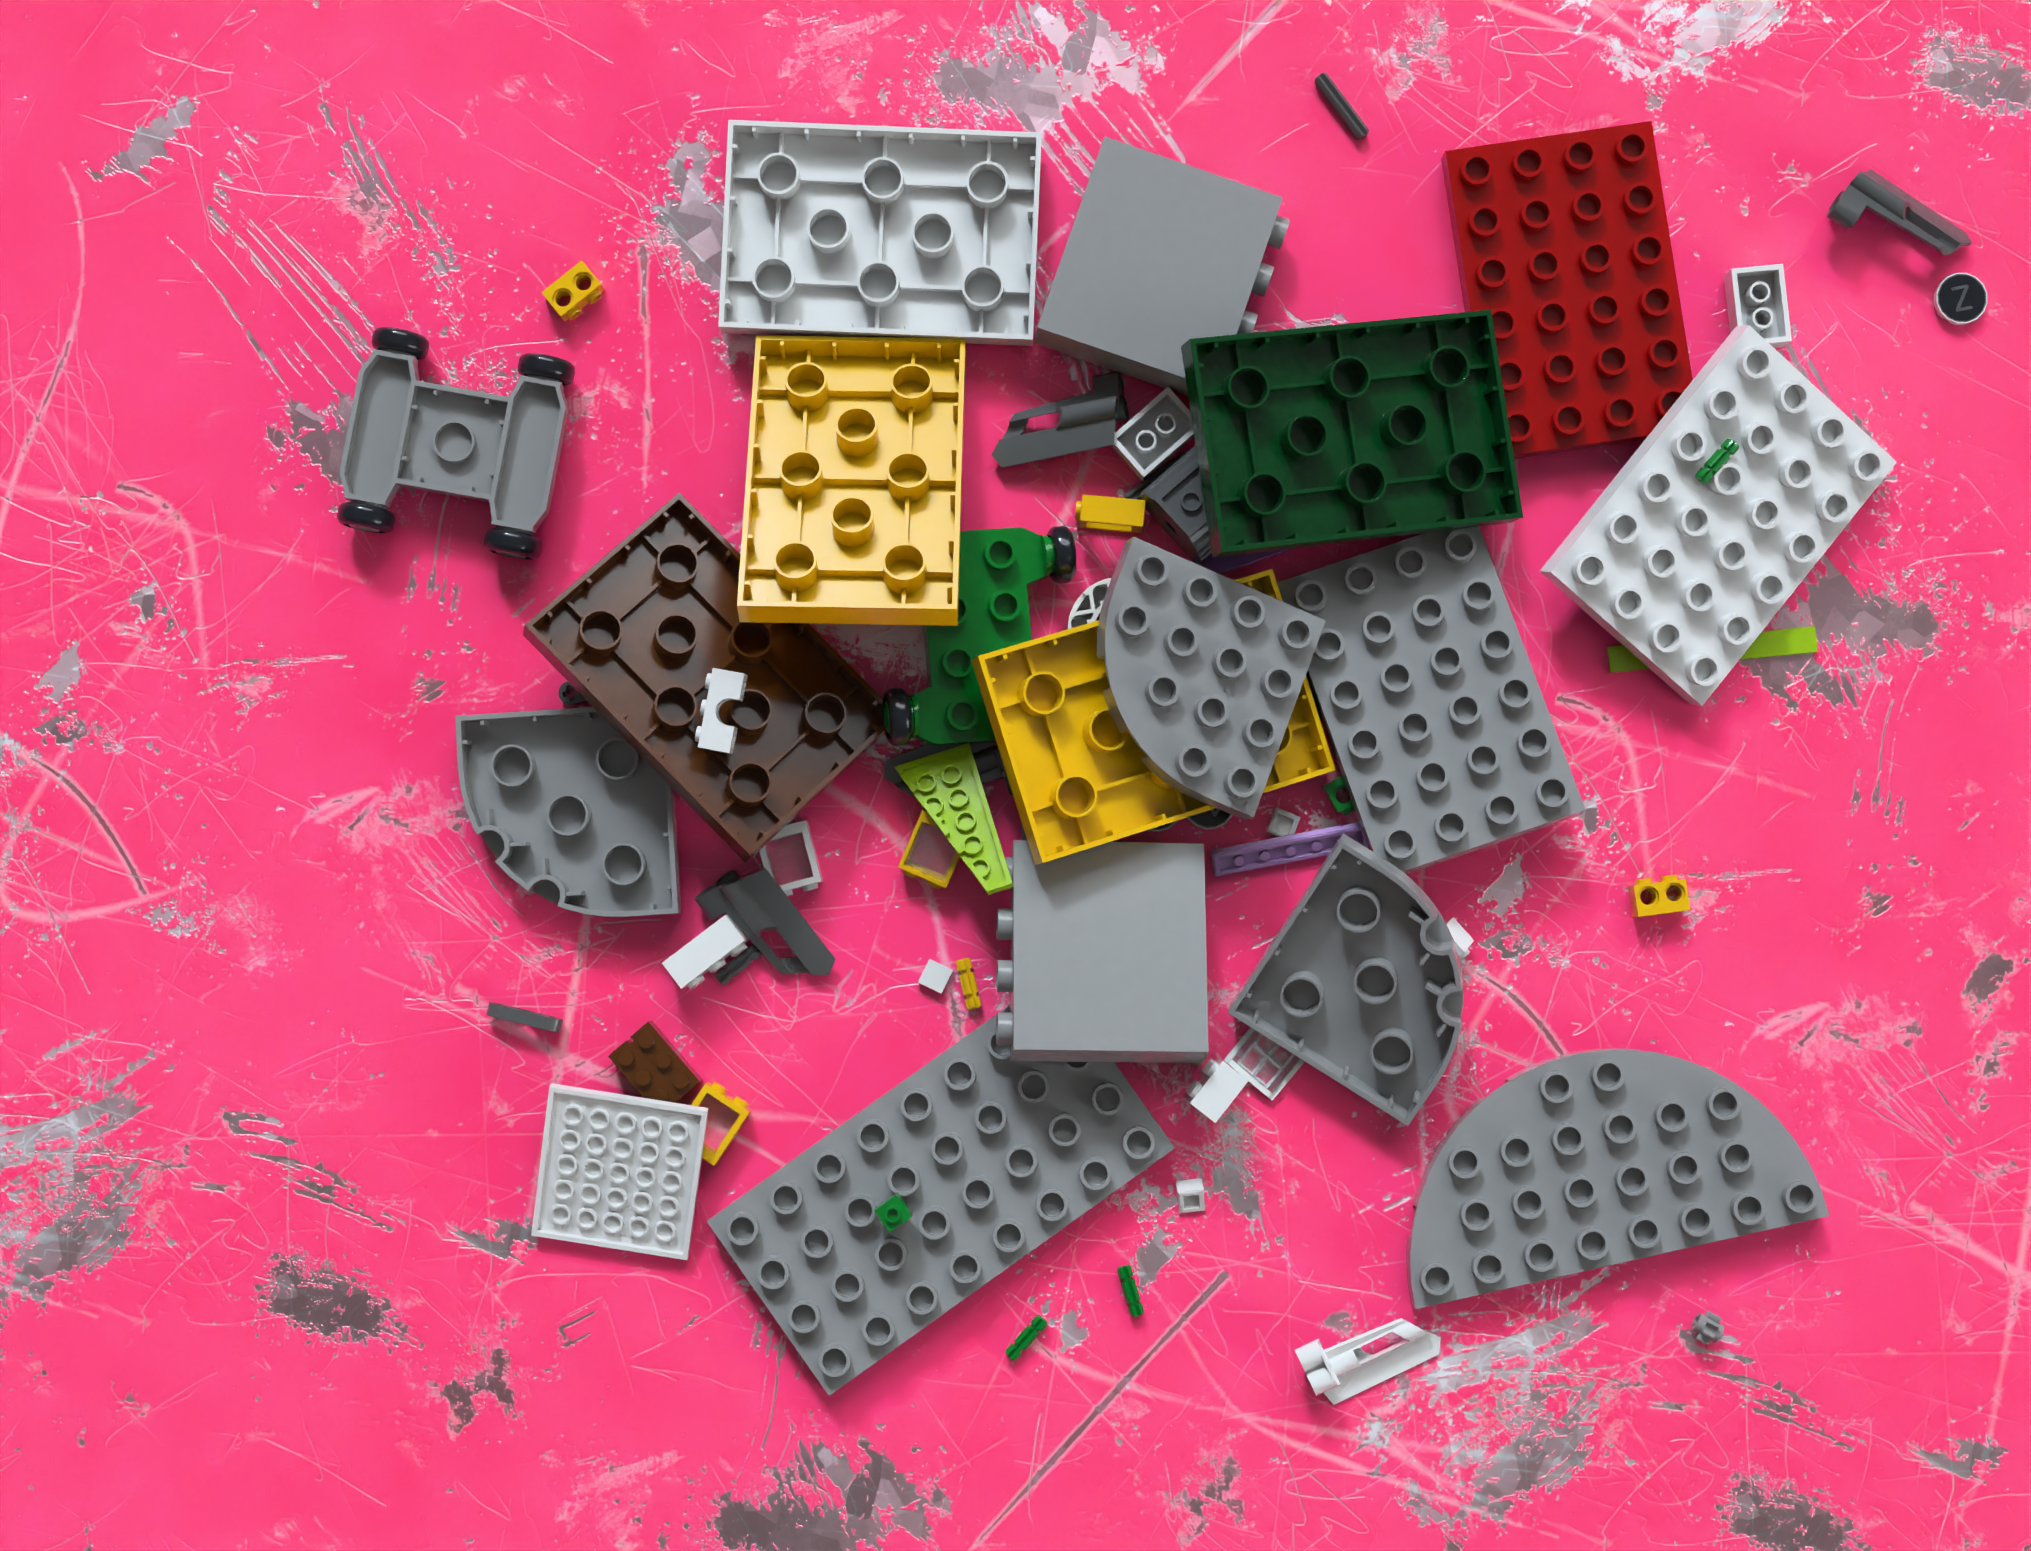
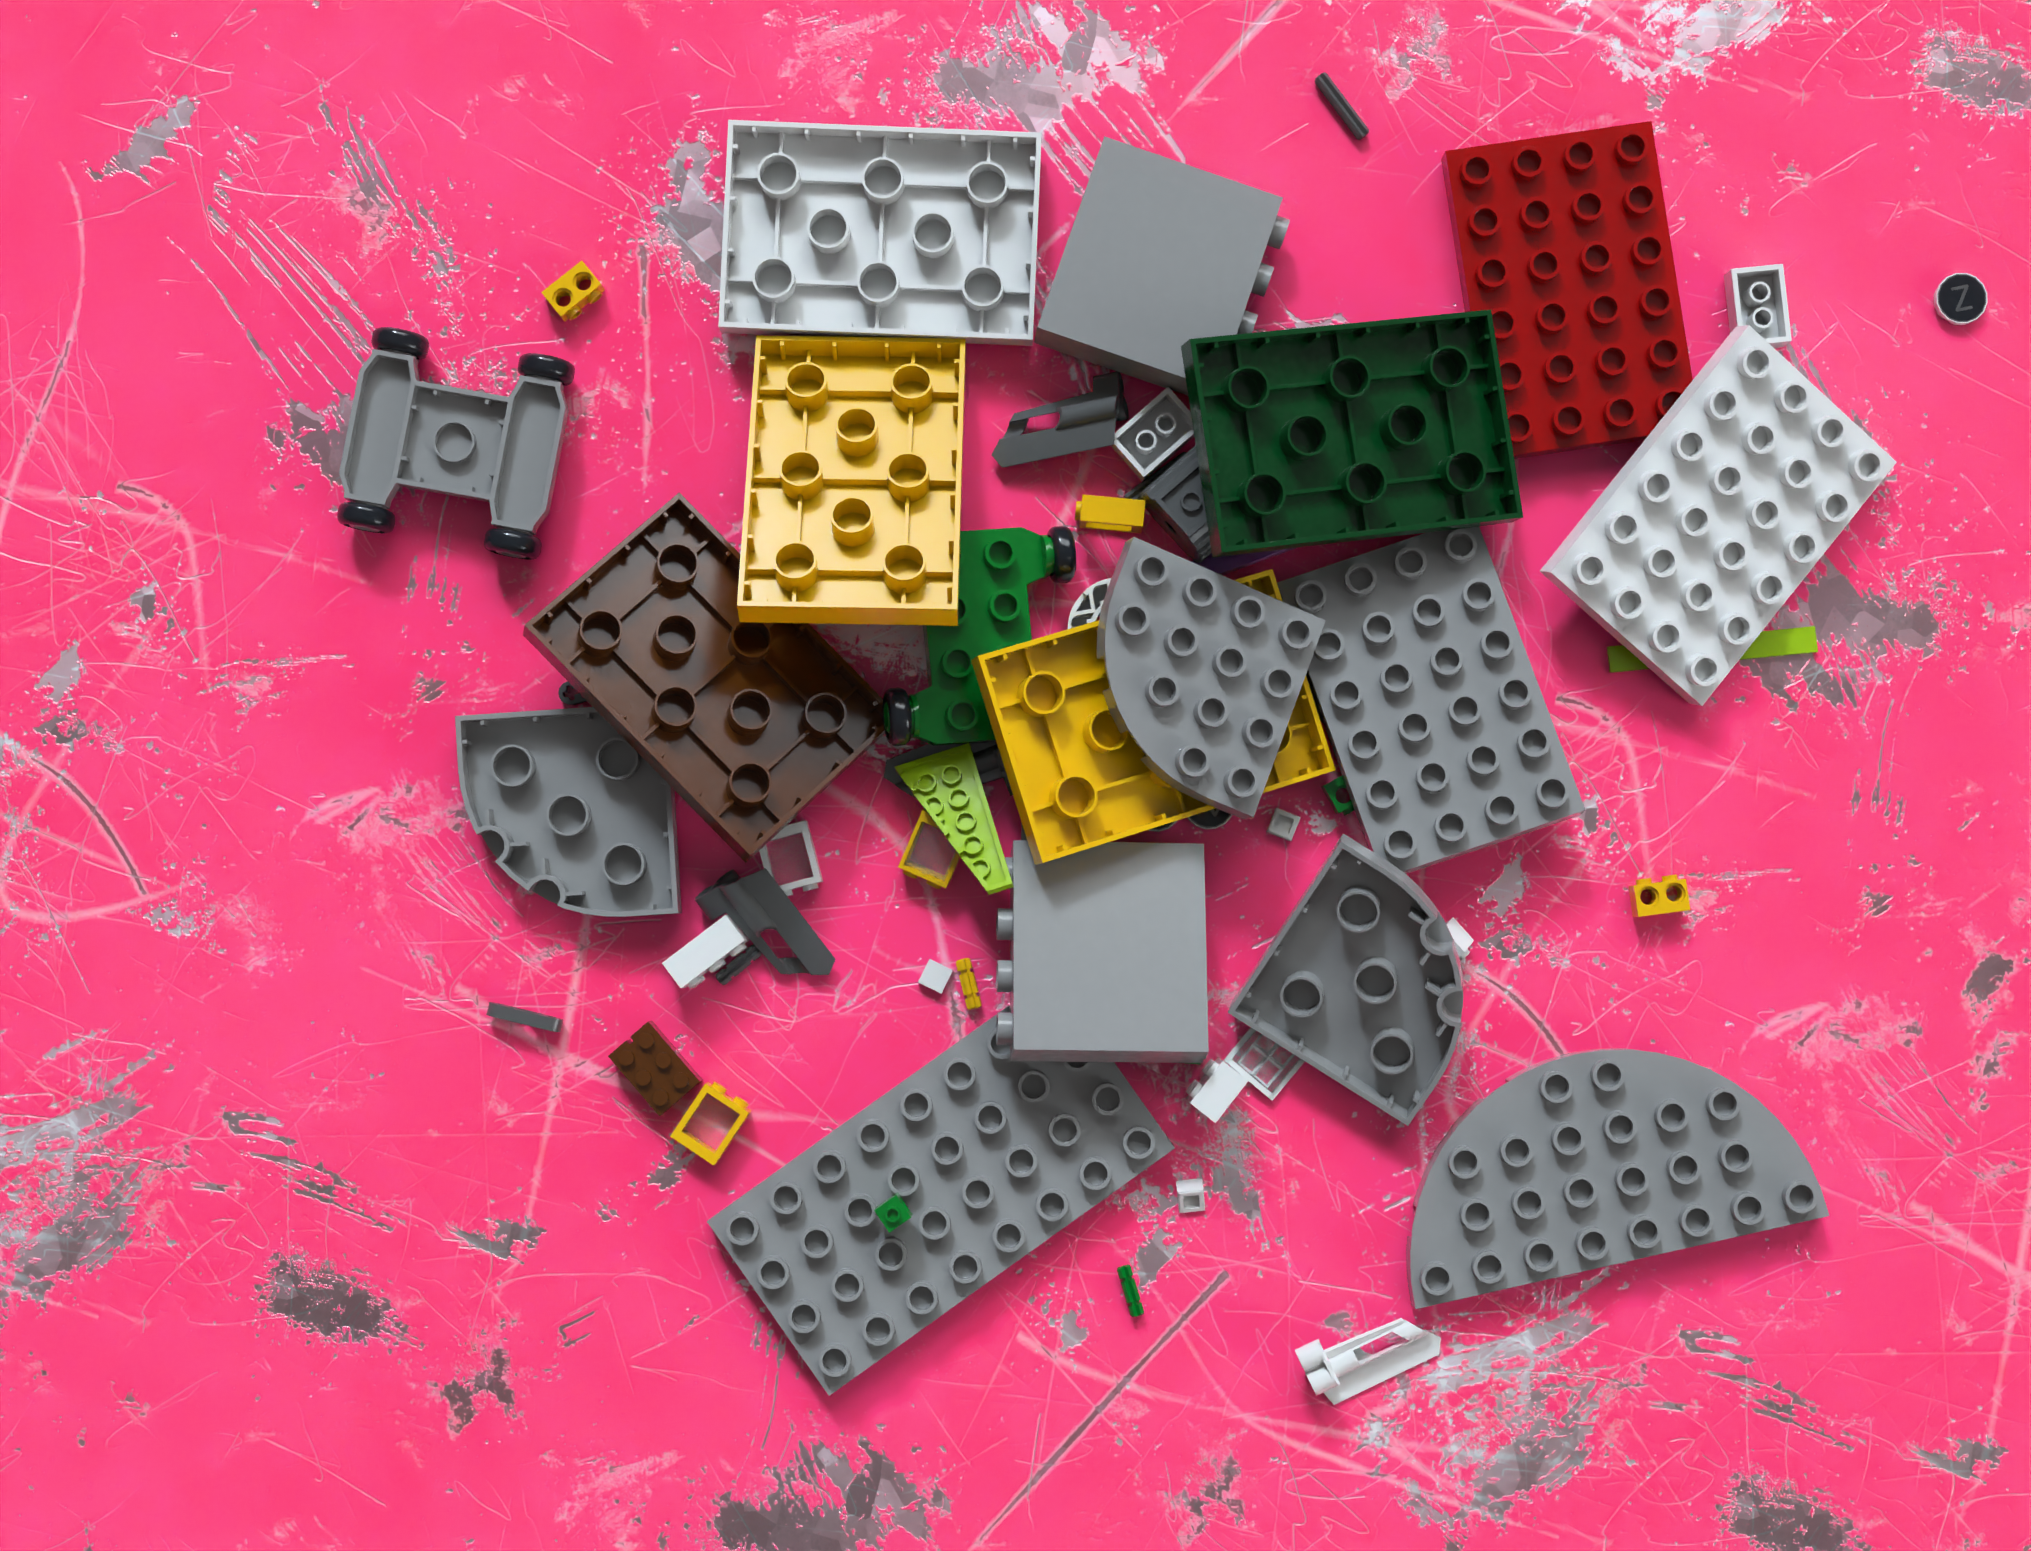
white plate [531,1083,709,1260] -> none
white arch [695,668,748,754] -> none
green axle [1005,1315,1048,1361] -> none
lavender tile [1210,822,1368,877] -> none
light grey gear [1691,1310,1724,1345] -> none
green axle [1695,439,1739,484] -> none
dark grey panel [1826,169,1972,255] -> none

